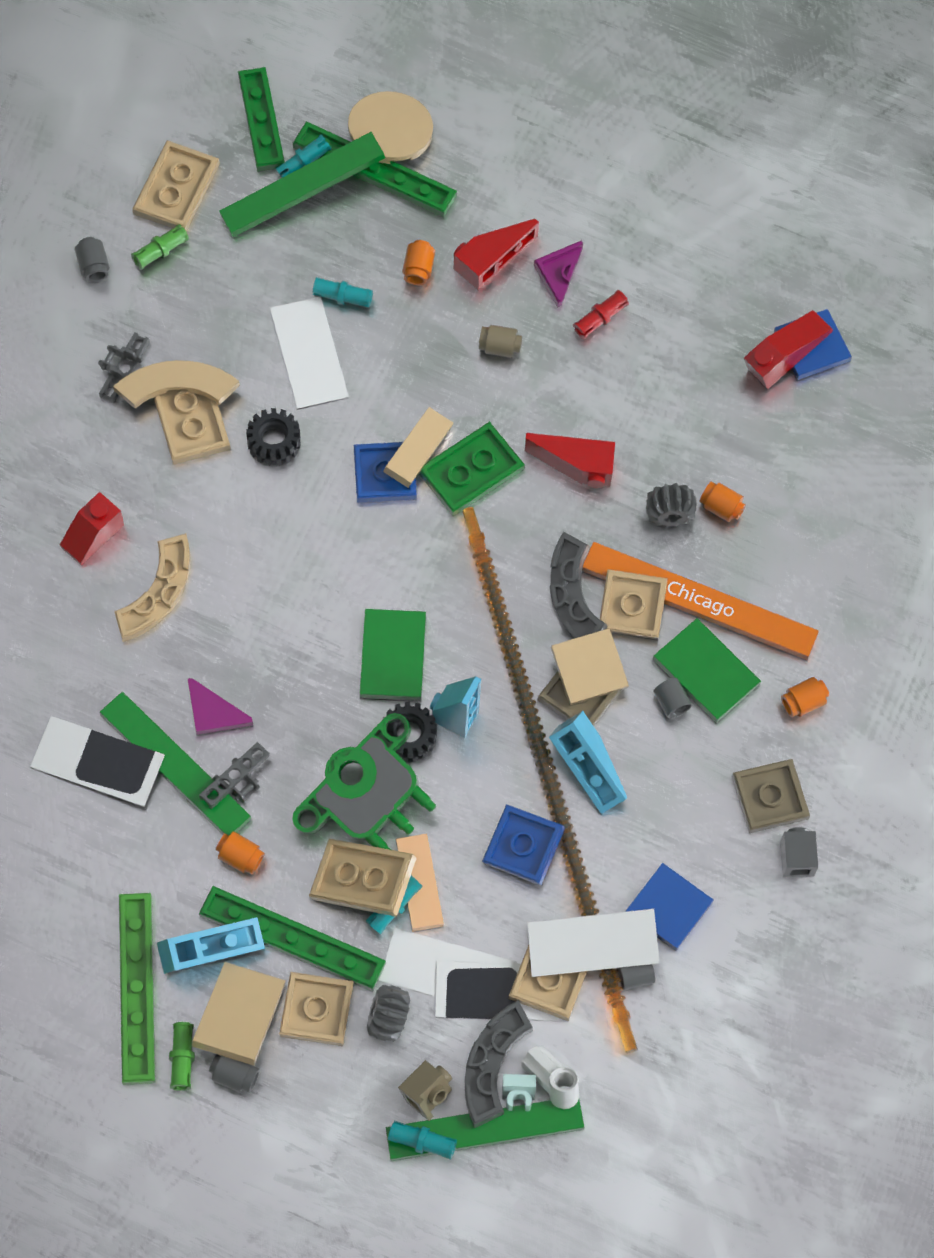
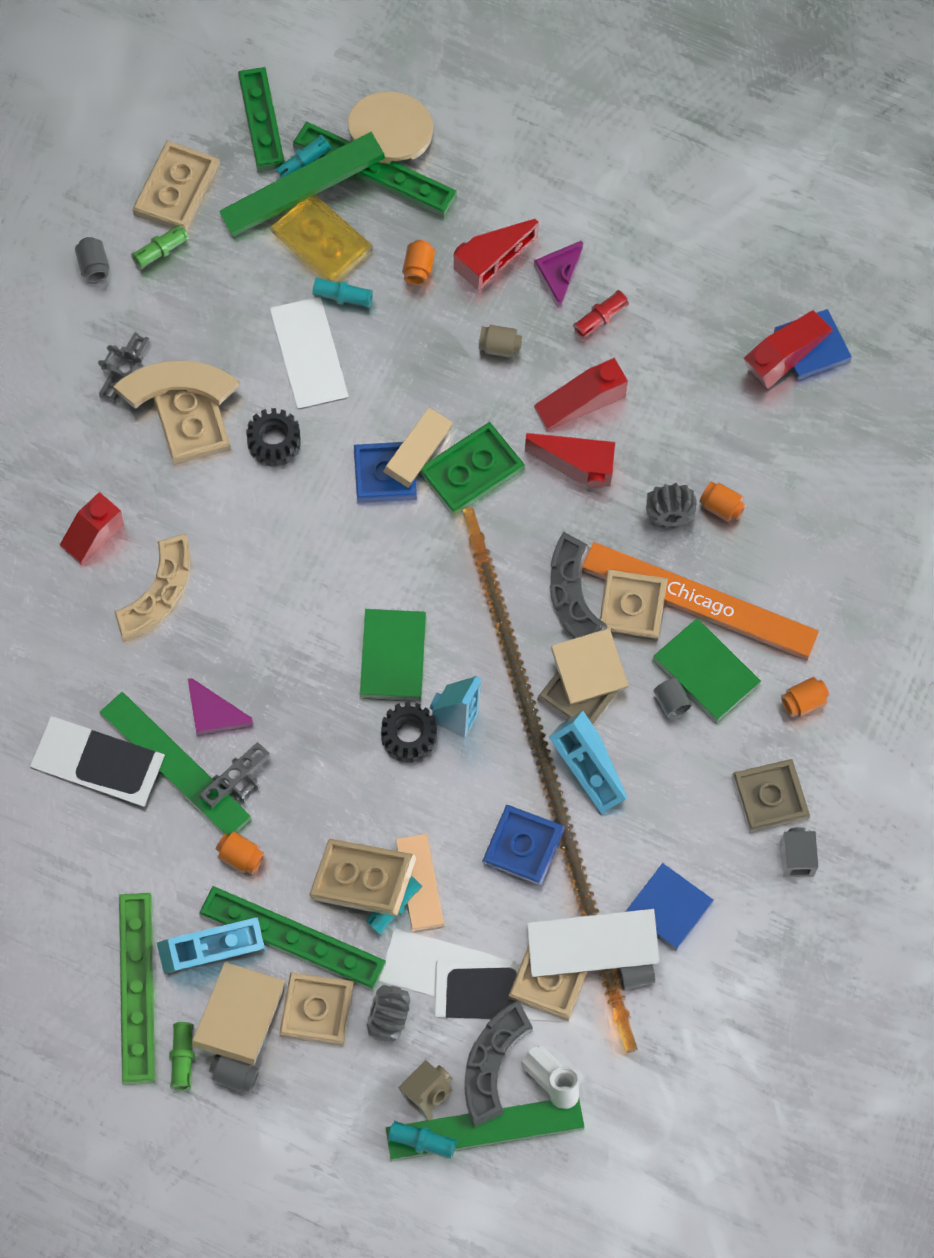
piece [292,713,436,850] -> none
light aqua tile [502,1074,536,1111] -> none
none -> clear yellow tile [271,195,373,282]
none -> red slope [534,358,628,431]

